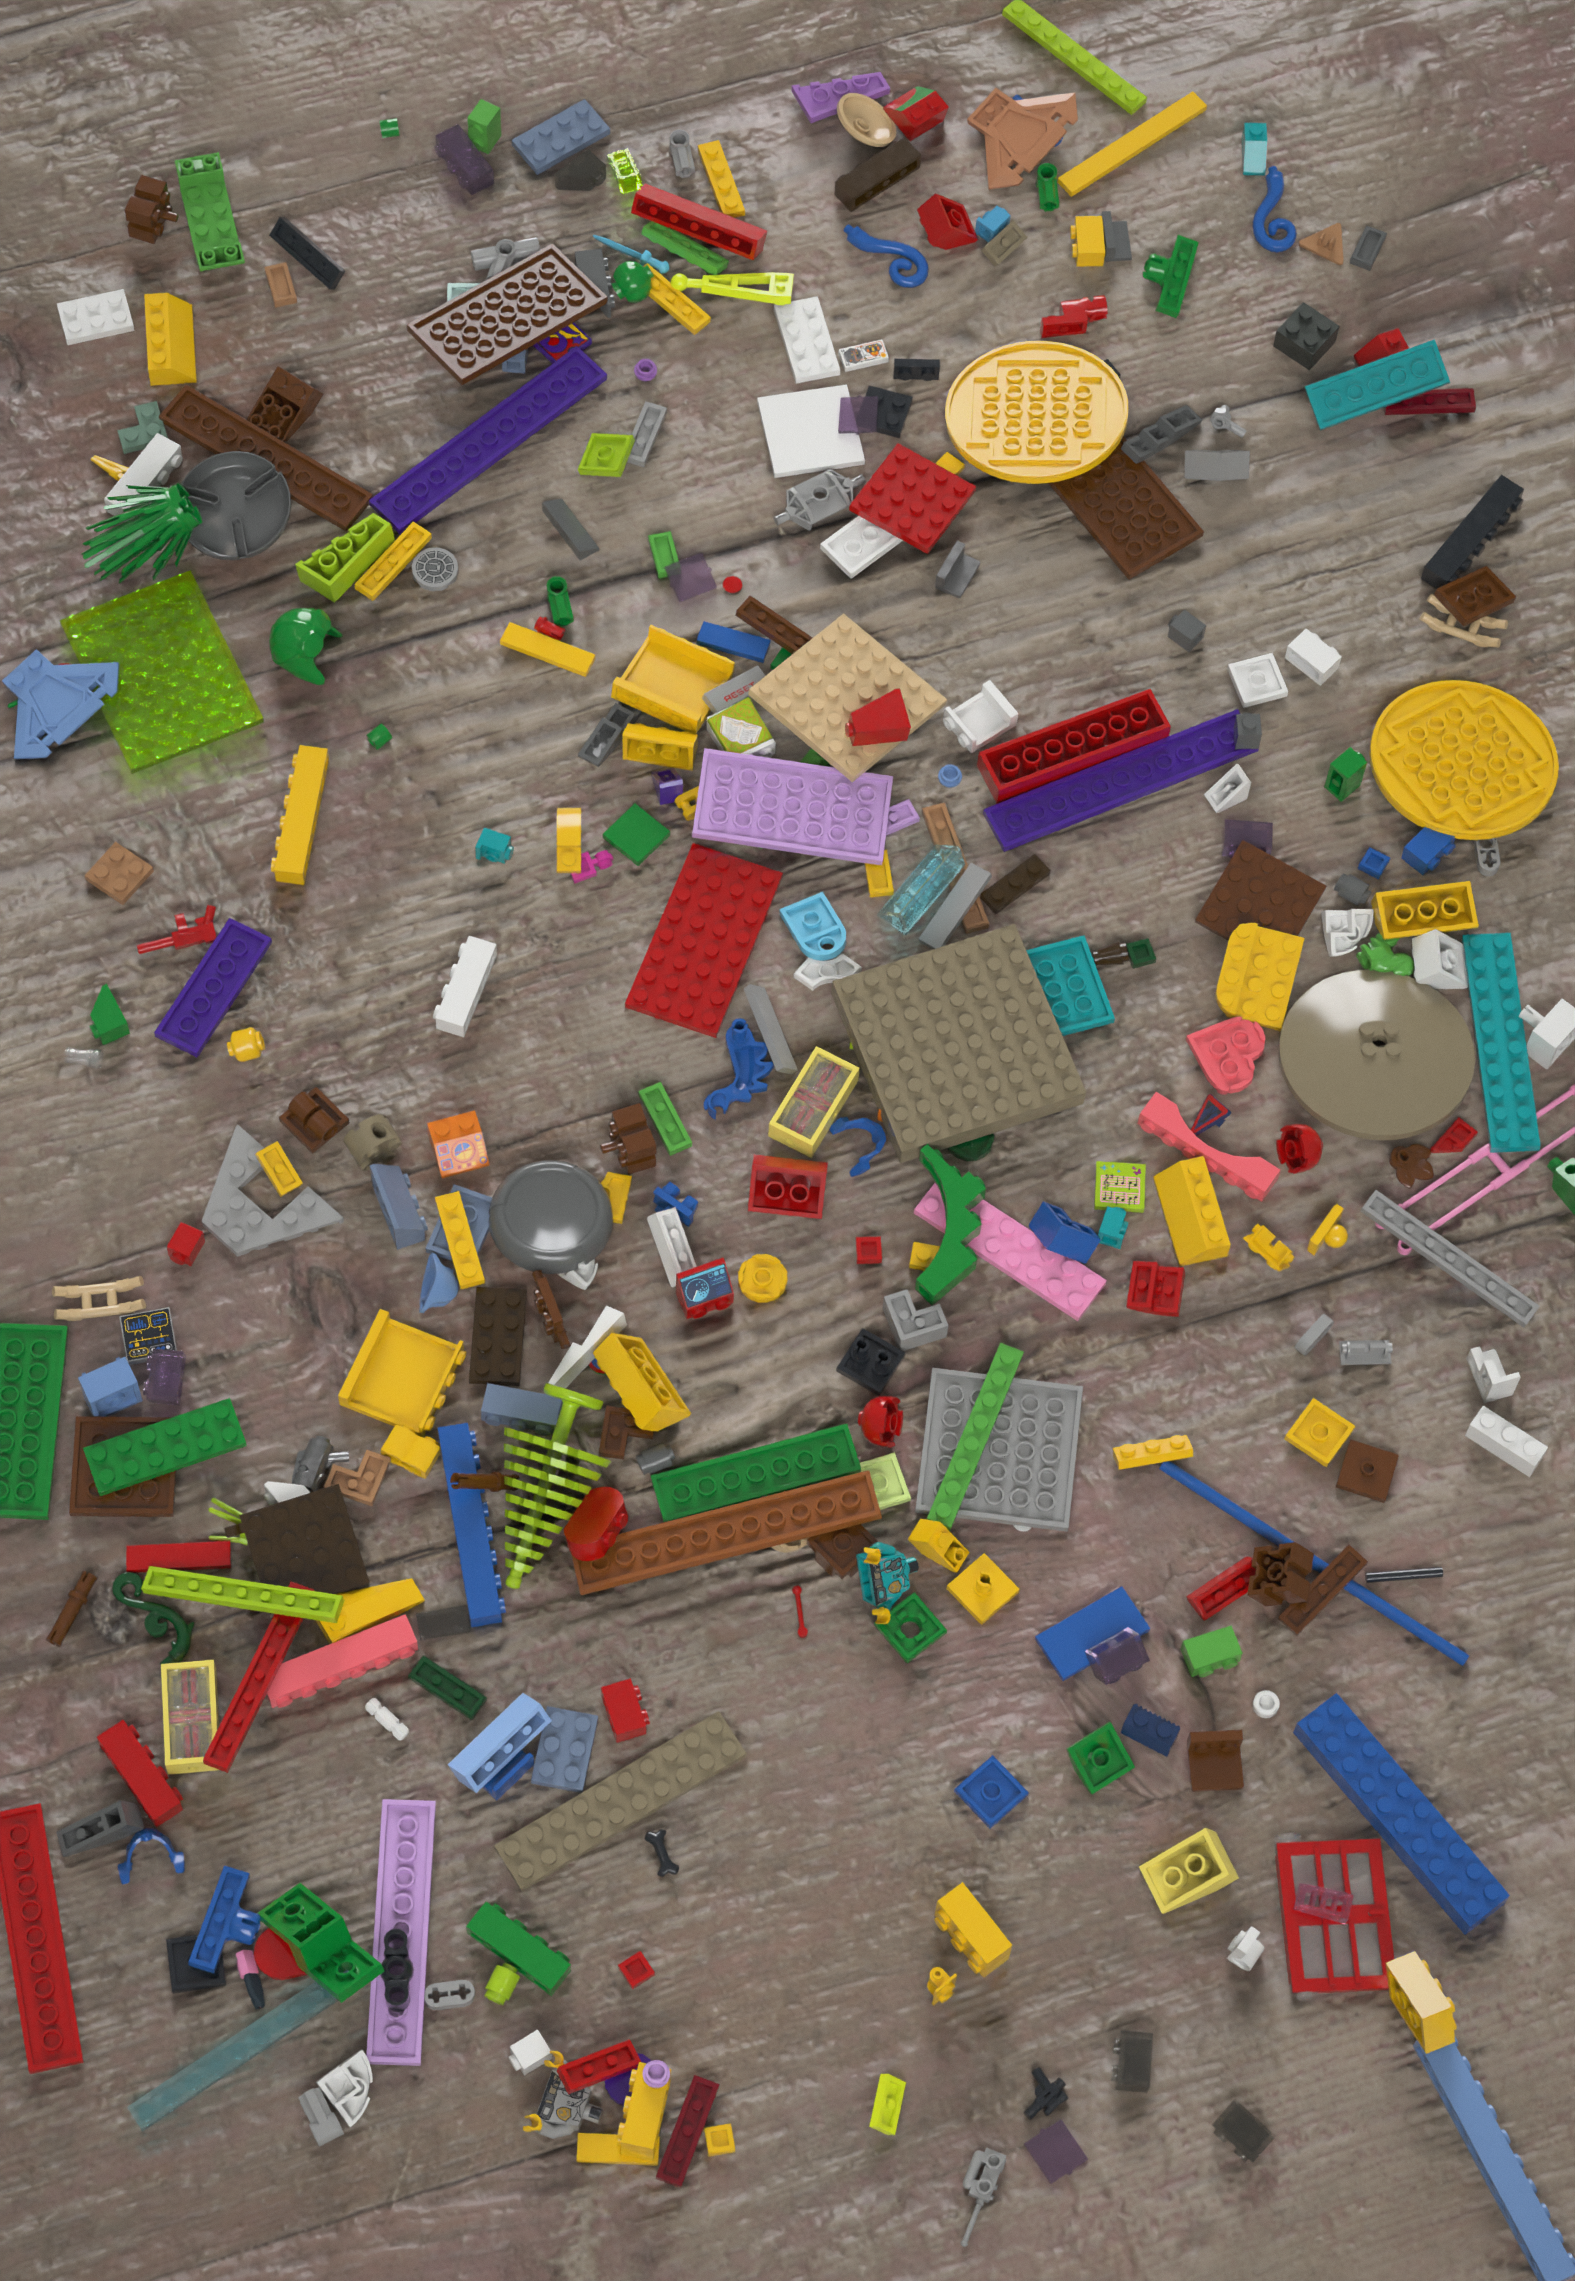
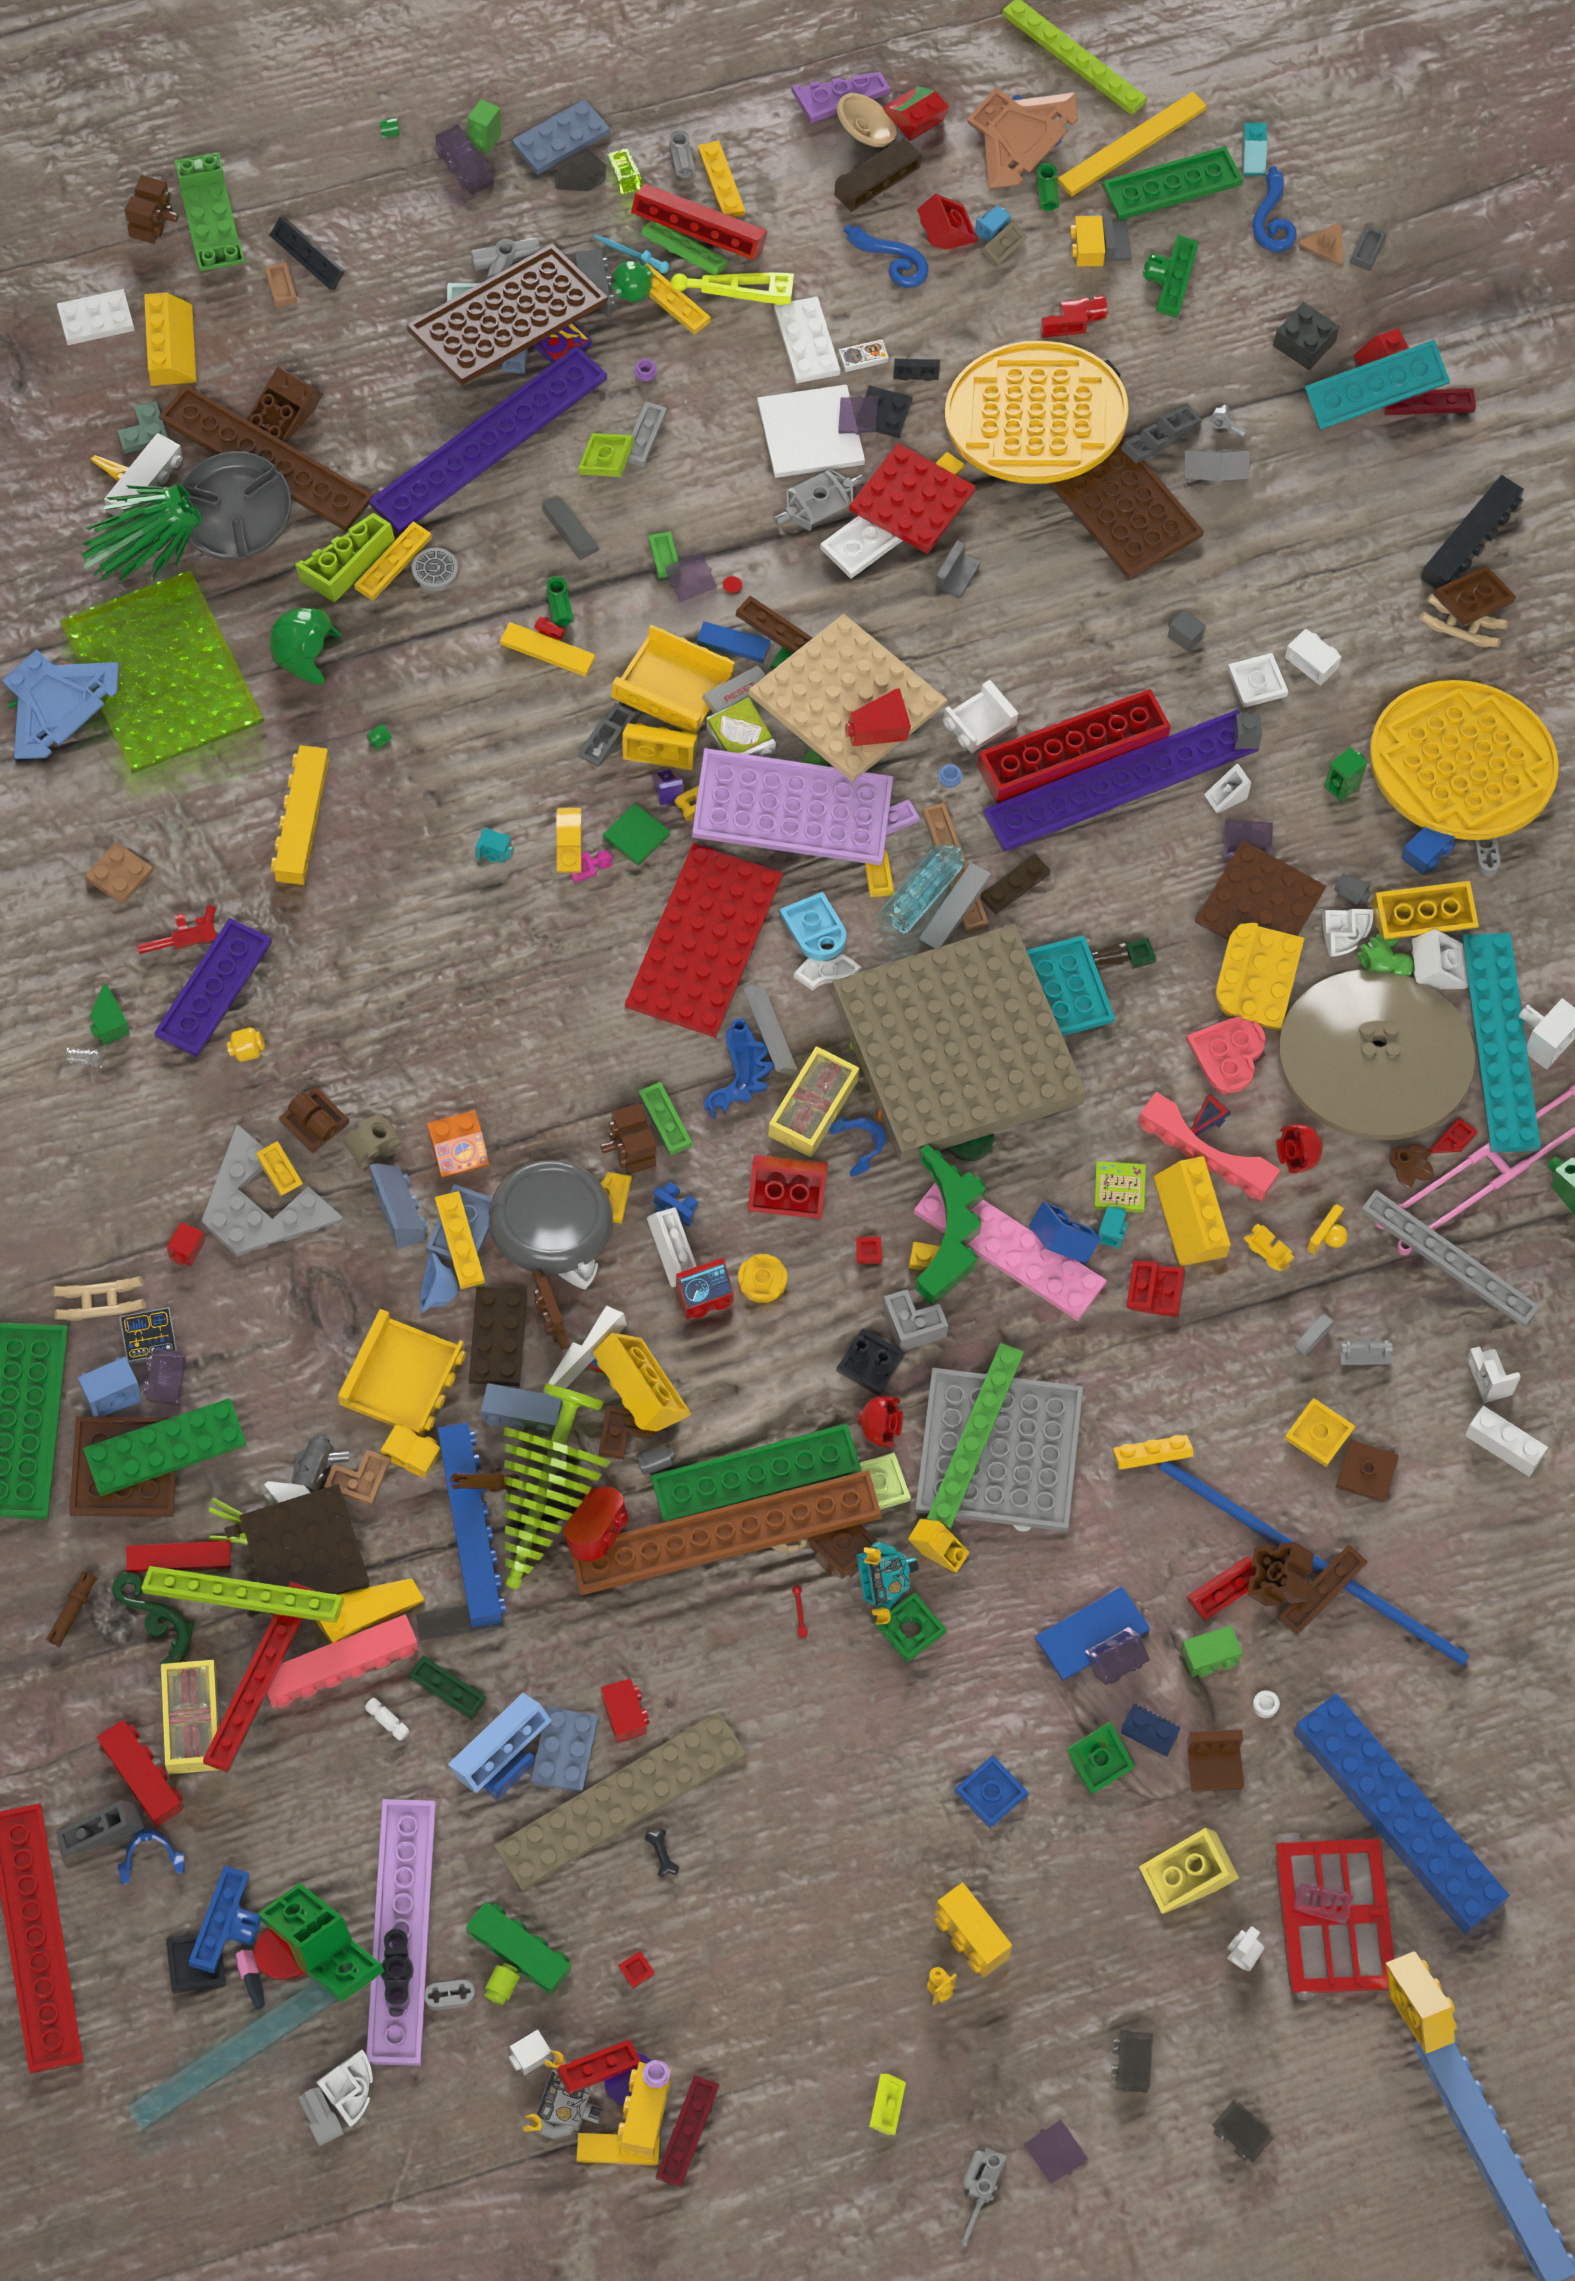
white brick [433,936,497,1037] -> none
yellow tile [704,2123,735,2157] -> none
yellow tile [946,1553,1020,1625] -> none
black piece [1023,2067,1069,2120] -> none
blue tile [1358,847,1390,880] -> none
black bar [1365,1567,1443,1583] -> none
none -> green plate [1102,146,1243,221]

